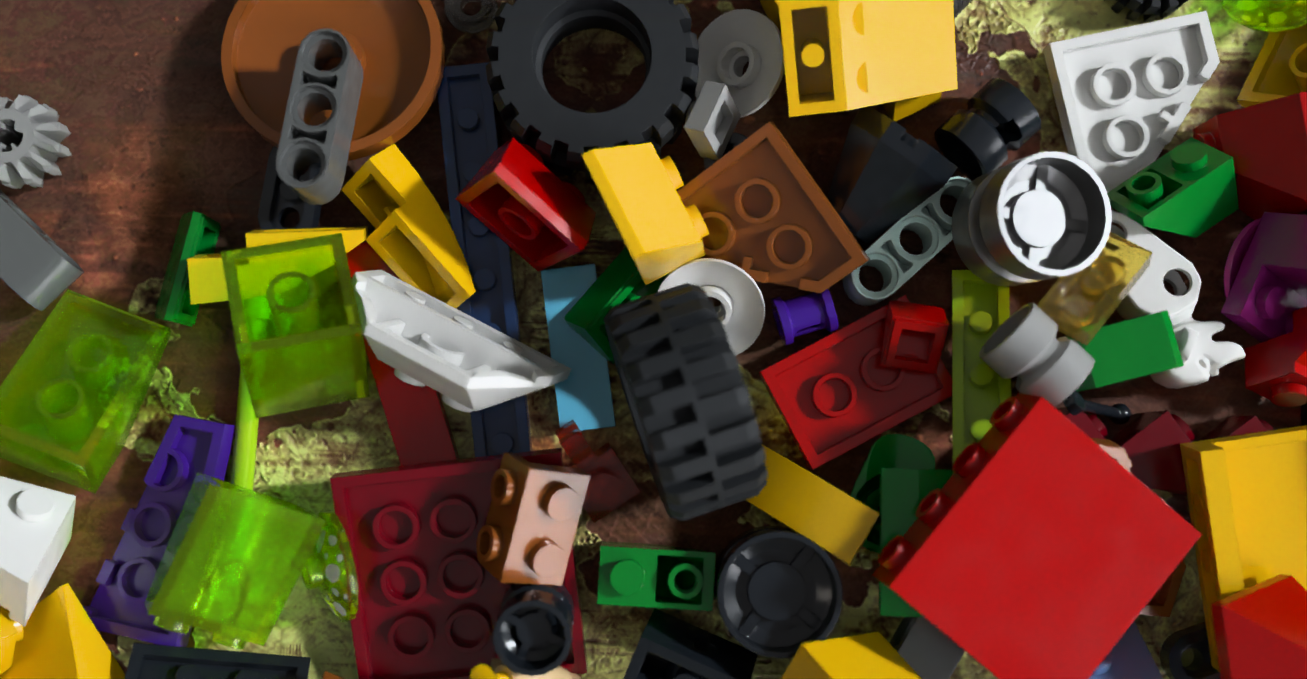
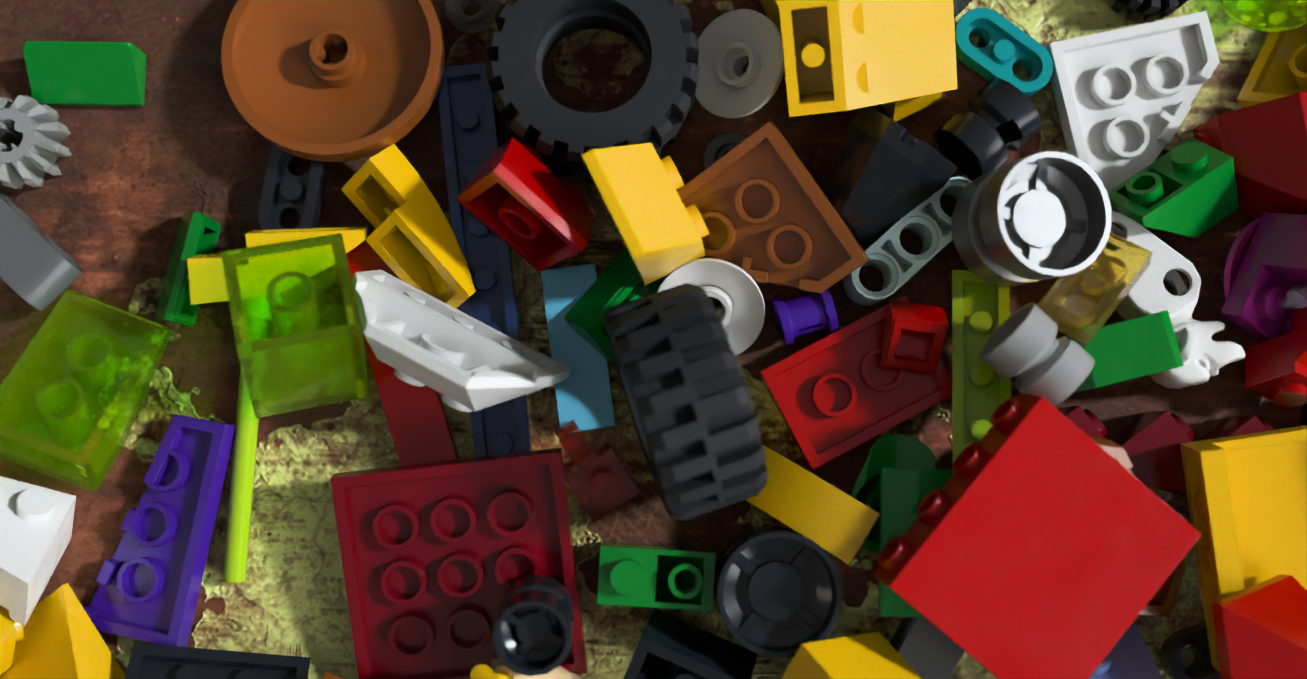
clear neon green slope [144,472,326,649] -> none
dark grey beam [276,28,363,205] -> none
clear neon green dish [300,509,358,622] -> none
bracket [476,452,591,586] -> none
light grey plate [684,80,741,160] -> none
black hinge [1063,391,1131,425] -> none
none -> green slope [23,41,147,107]
none -> teal plate [955,8,1053,98]

